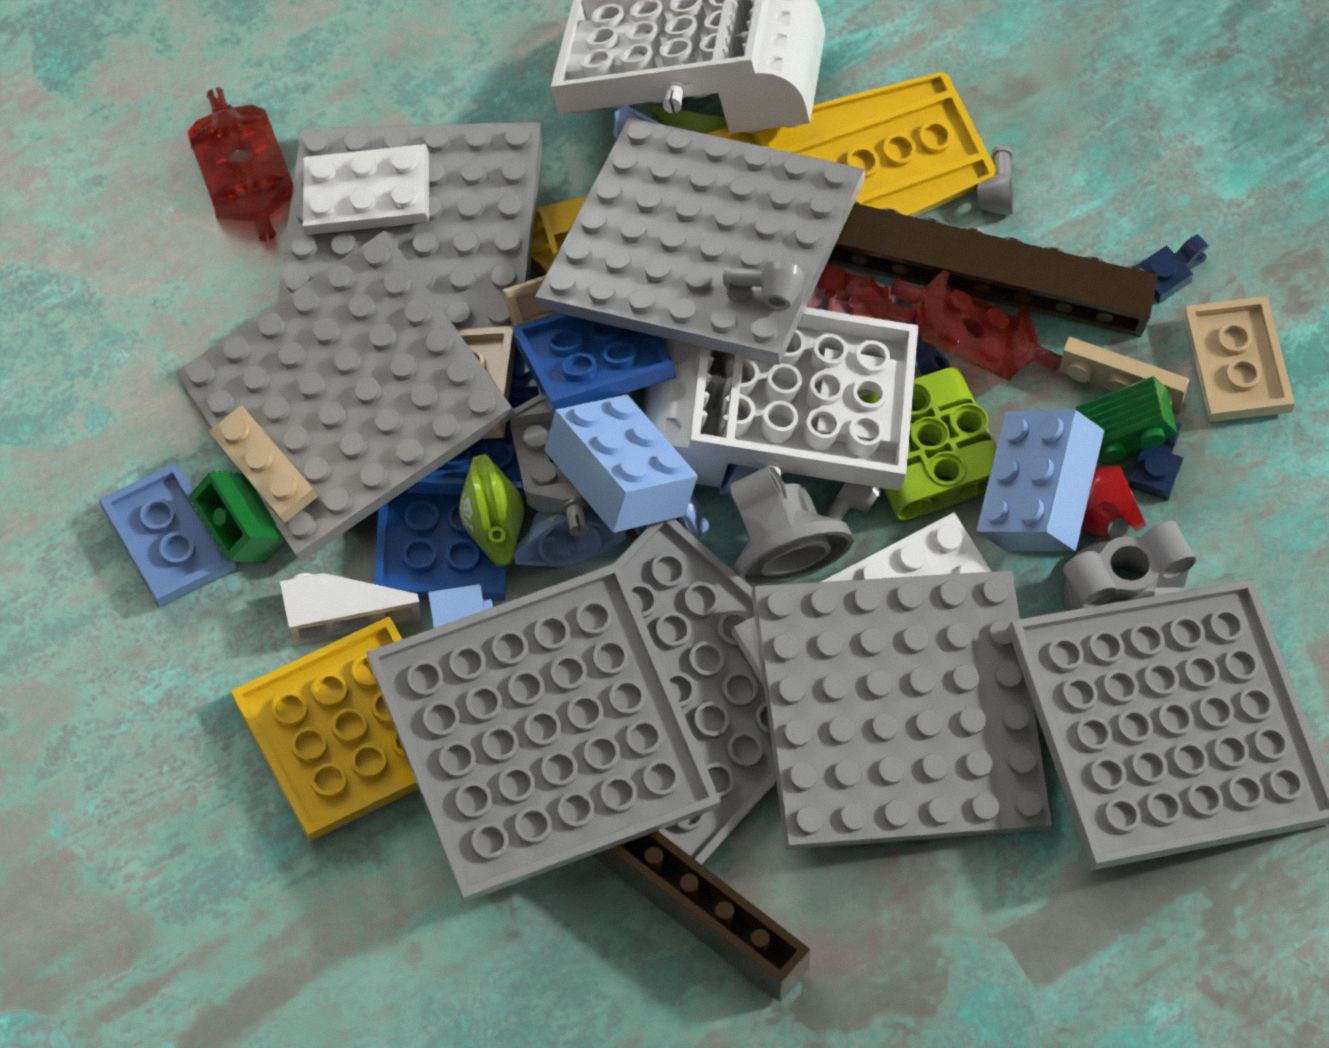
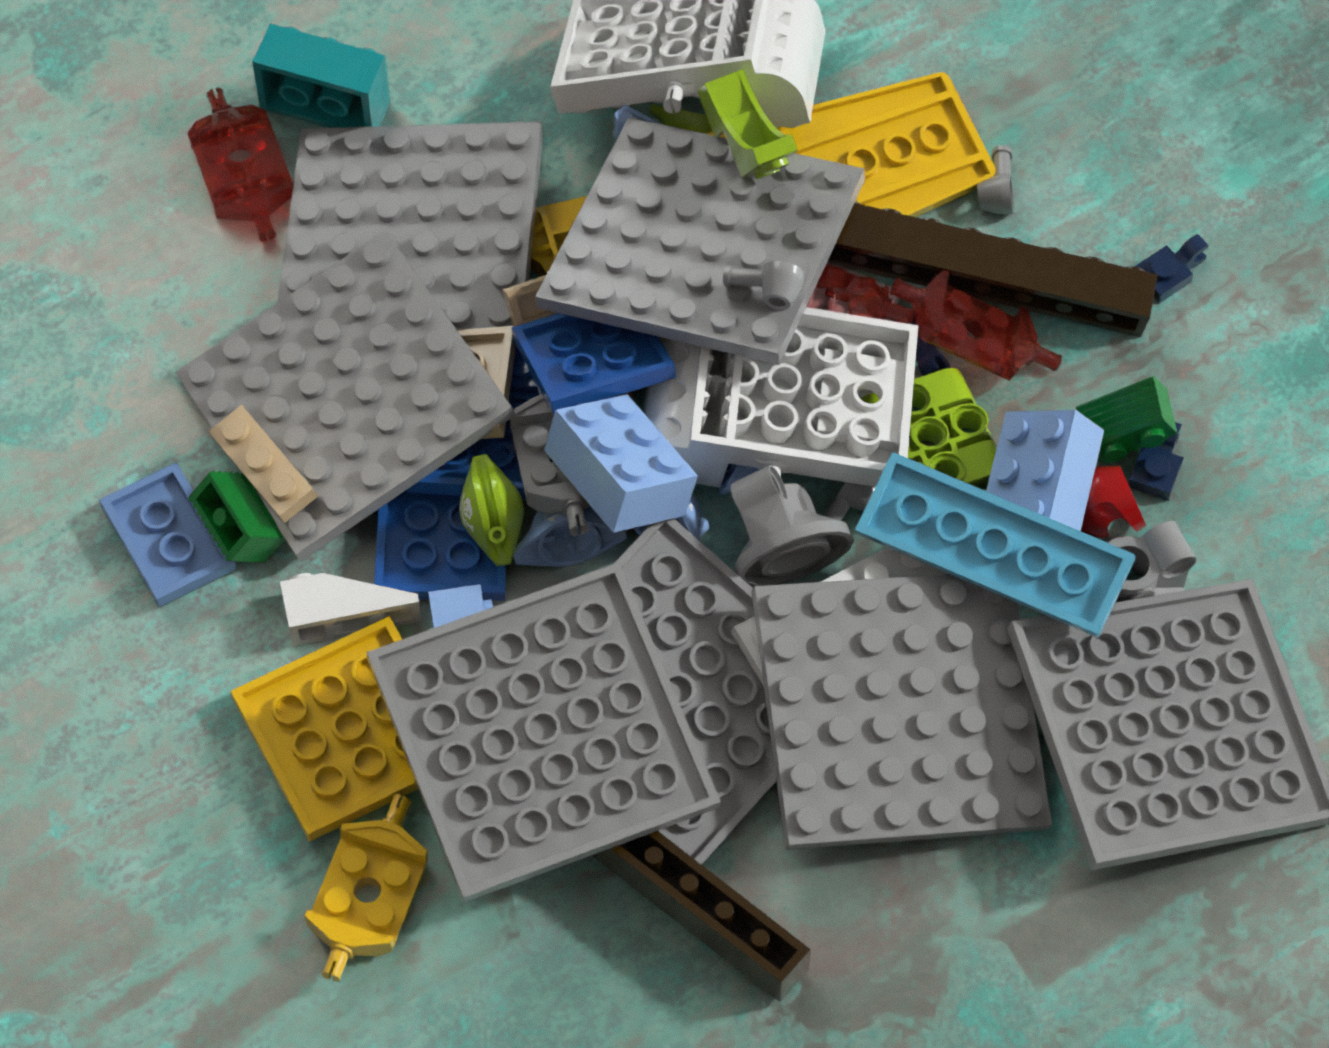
white plate [303,144,429,235] -> none
tan plate [1059,337,1190,413] -> none
tan plate [1183,296,1295,422] -> none
none -> teal brick [252,23,390,128]
none -> yellow plate [305,794,428,982]
none -> lime arch [697,69,798,180]
none -> medium azure plate [855,452,1136,638]

